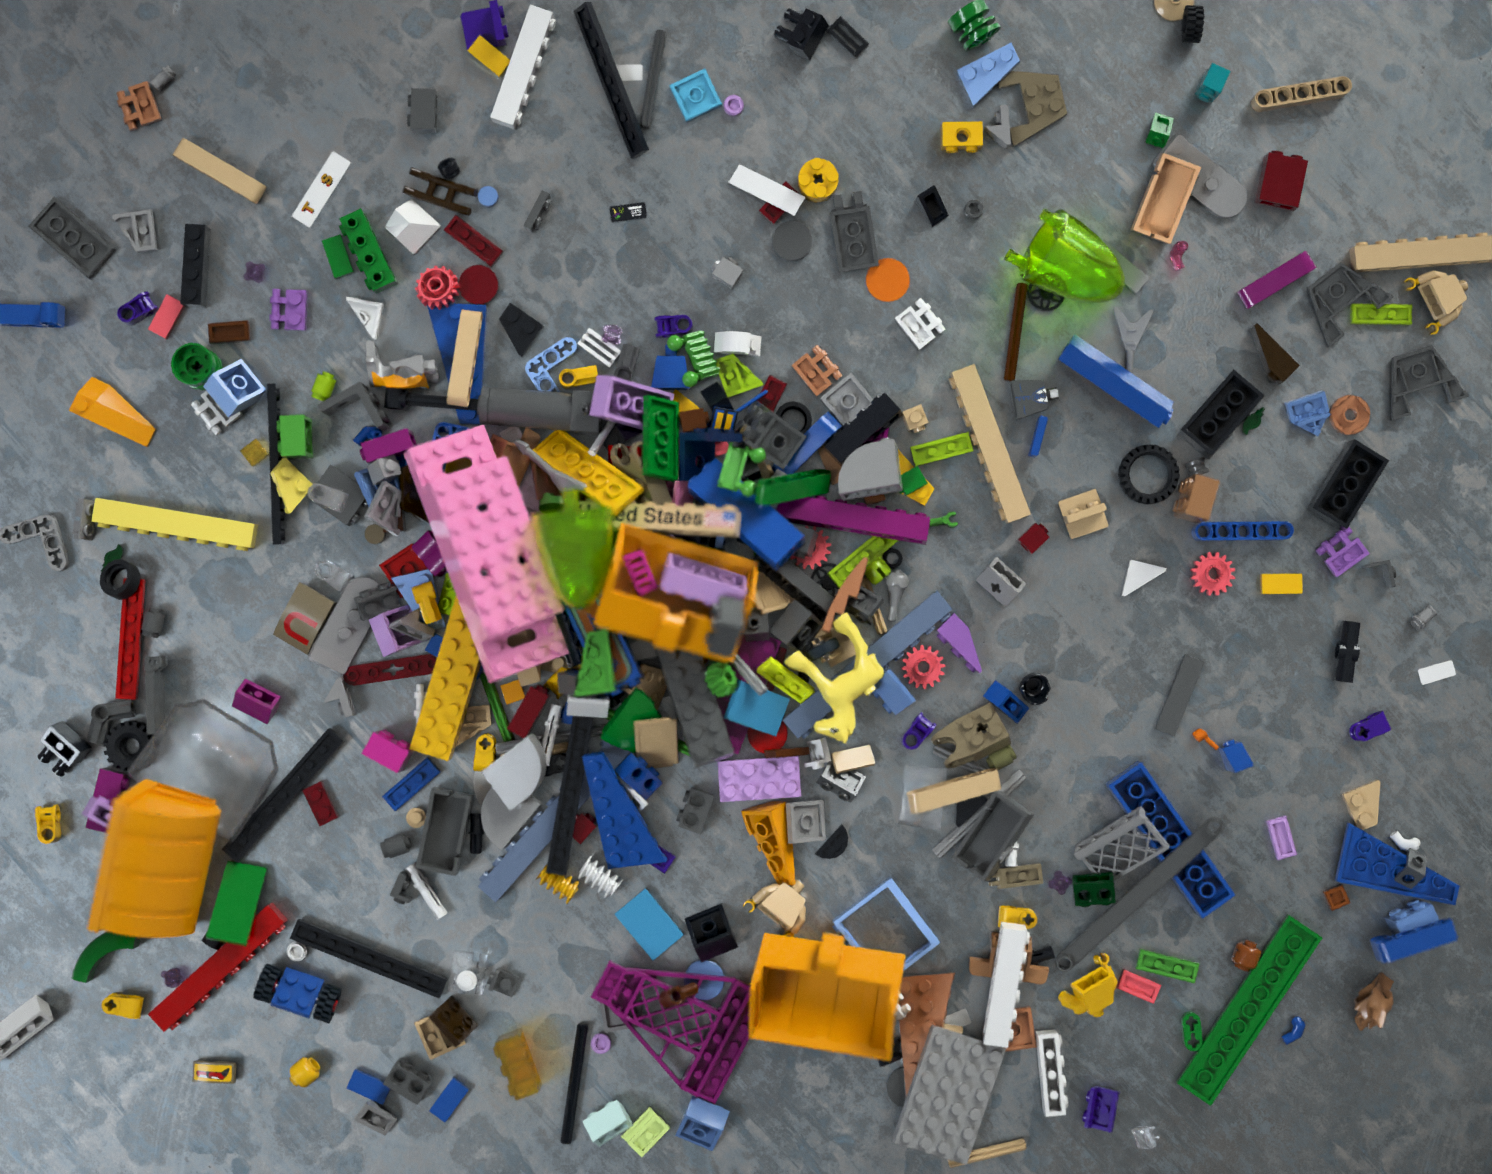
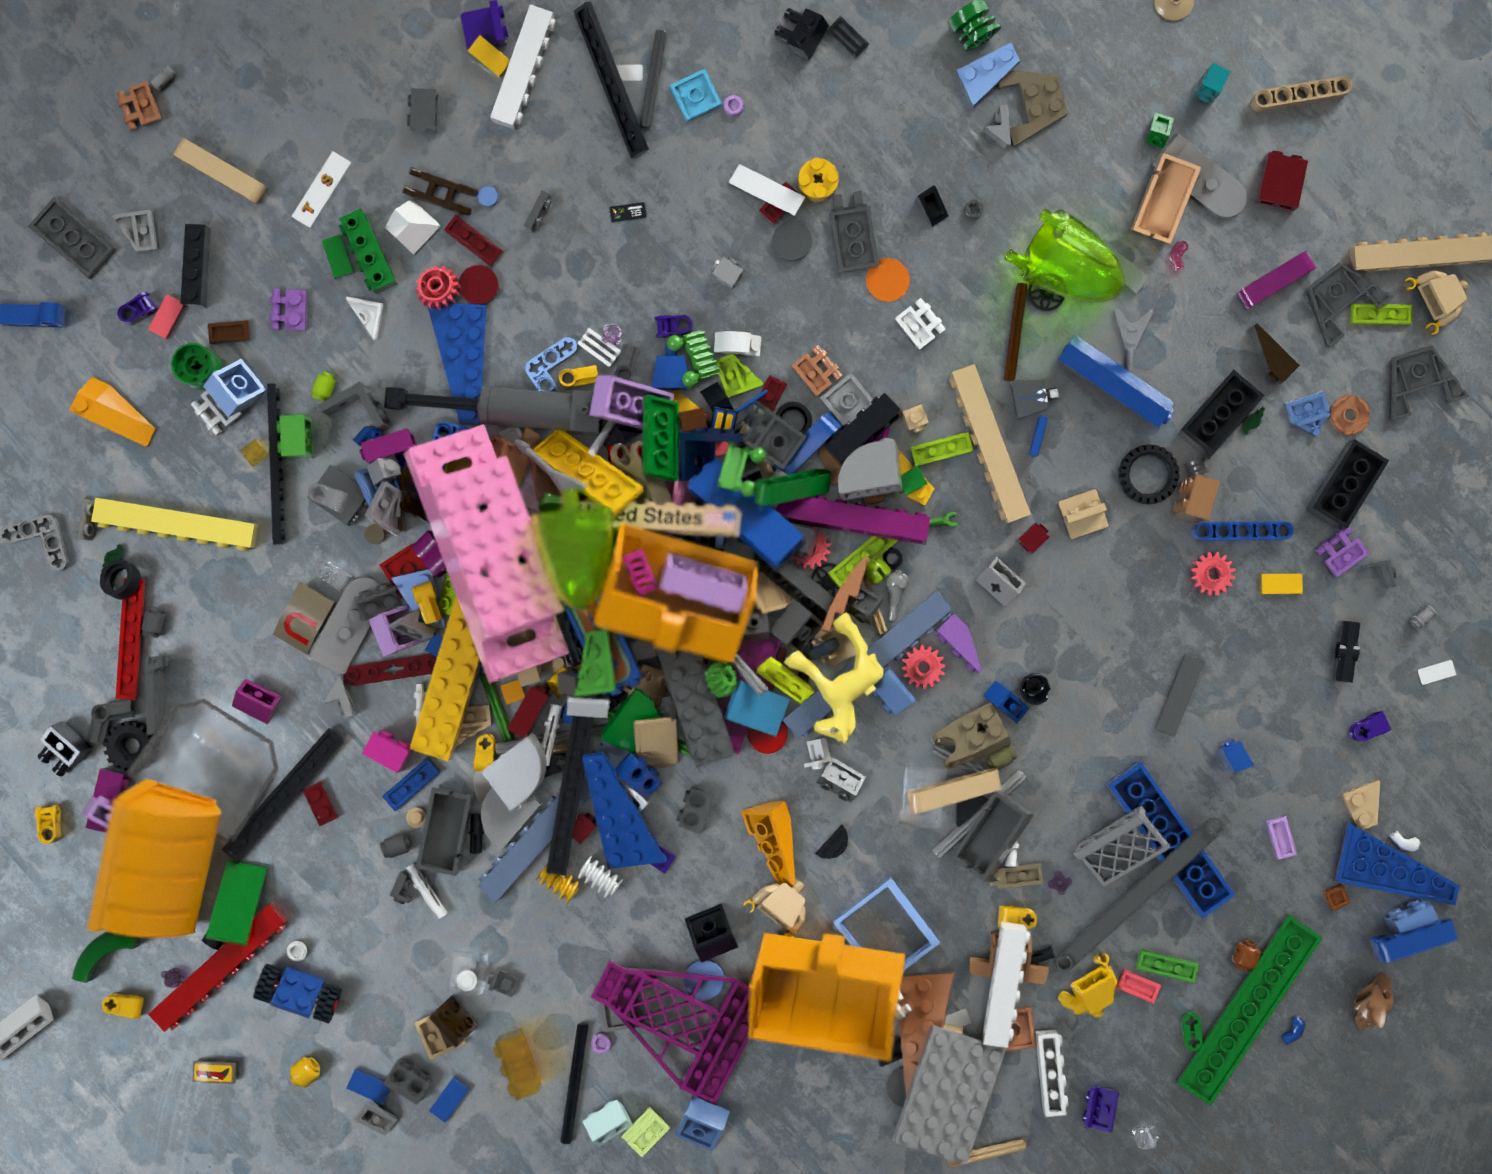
clear purple plate [243,261,265,283] -> none
light yellow wing [270,458,314,514] -> none
black plate [290,919,448,999] -> none
light grey hips [366,341,439,390] -> none
black tile [437,157,460,179] -> none
tan beam [447,309,483,407] -> none
black wing [499,303,544,357] -> none
dark azure tile [614,888,684,961] -> none
reddish brown axle [659,982,698,1008] -> none
dark grey brick [705,595,744,658] -> none
lavender brick [718,756,801,802] -> none
reddish brown tile [764,747,810,758] -> none
light grey plate [786,800,826,844] -> none
tile [831,745,875,774] -> none
dark purple piece [901,712,937,750] -> none
yellow brick [941,121,983,153] -> none
dark green brick [1072,872,1116,907] -> none
white tile [1121,560,1167,596] -> none
black tyre [1181,5,1204,43] -> none
orange hand [1192,729,1219,750] -> none
dark grey bracket [1394,848,1427,889] -> none

